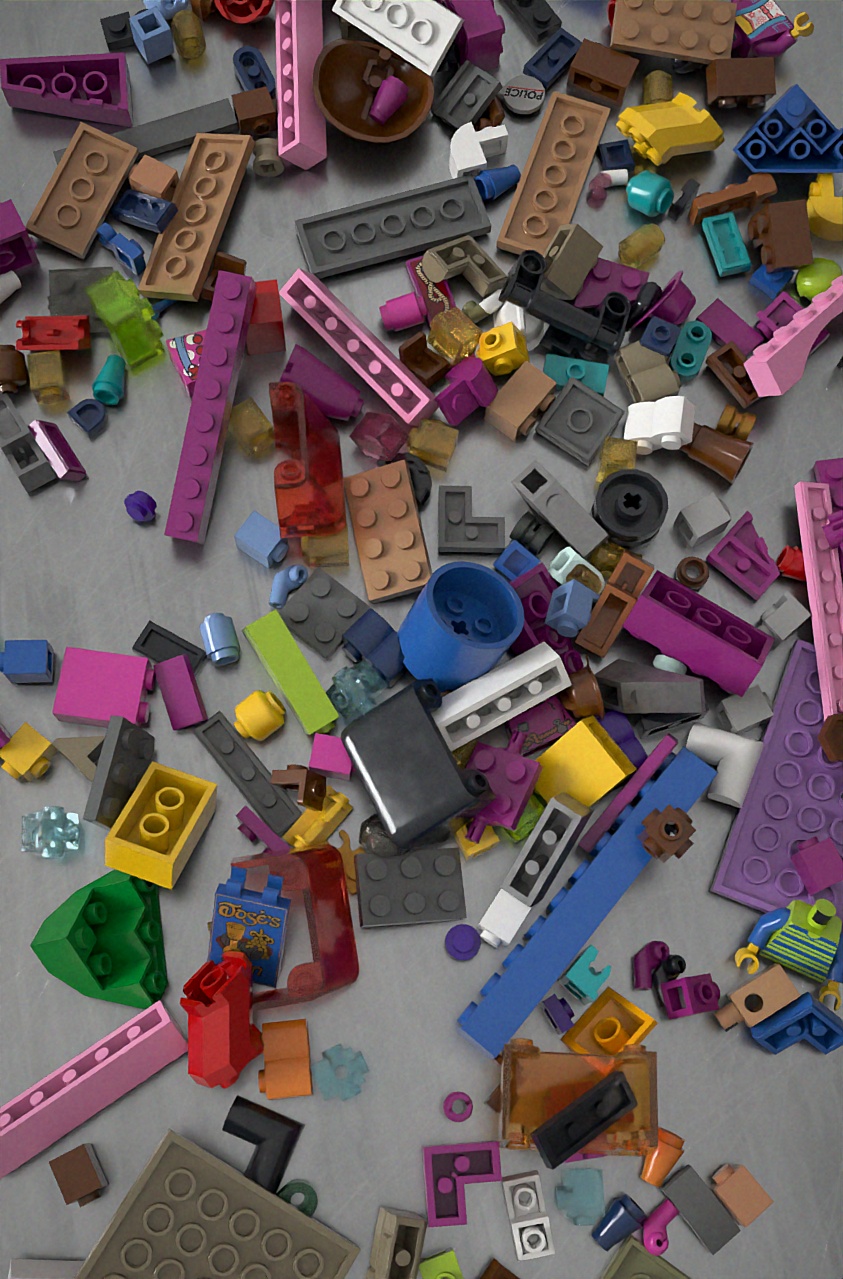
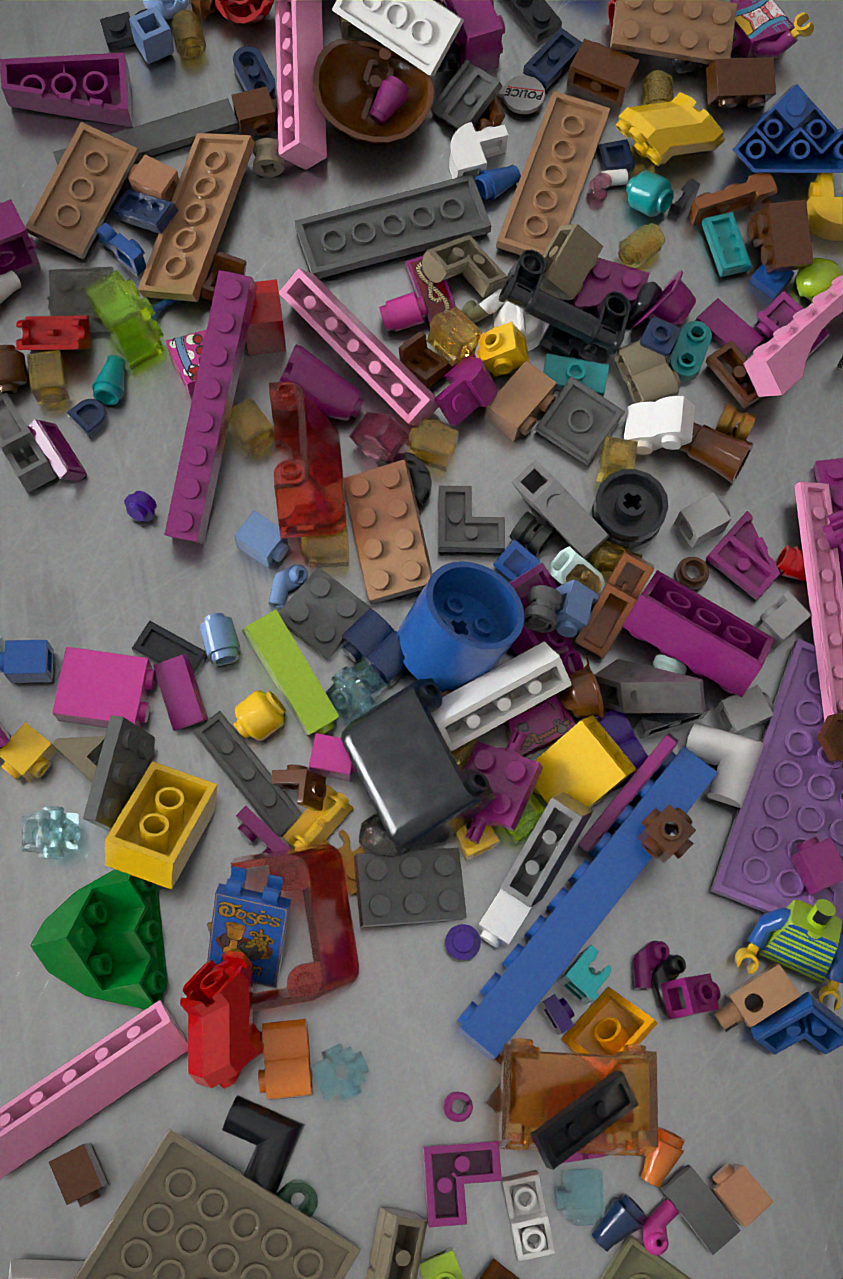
none -> dark grey wheel [524,585,562,633]

